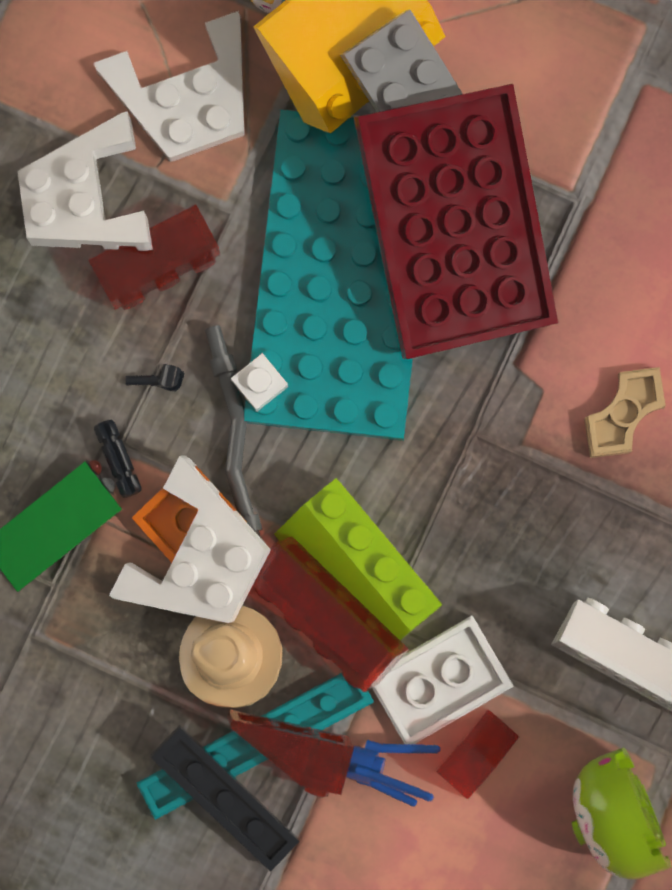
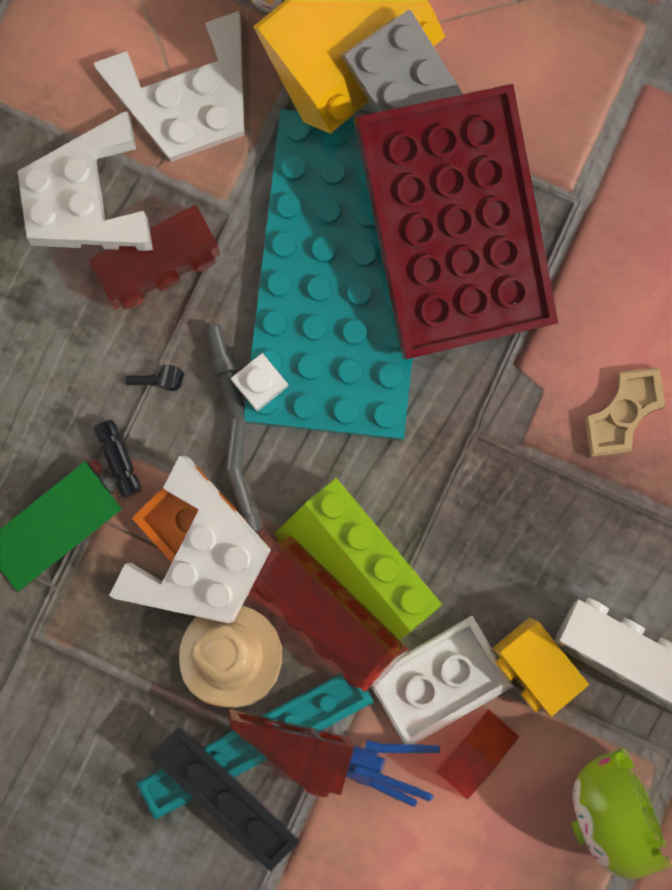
none -> yellow brick [492,617,589,717]

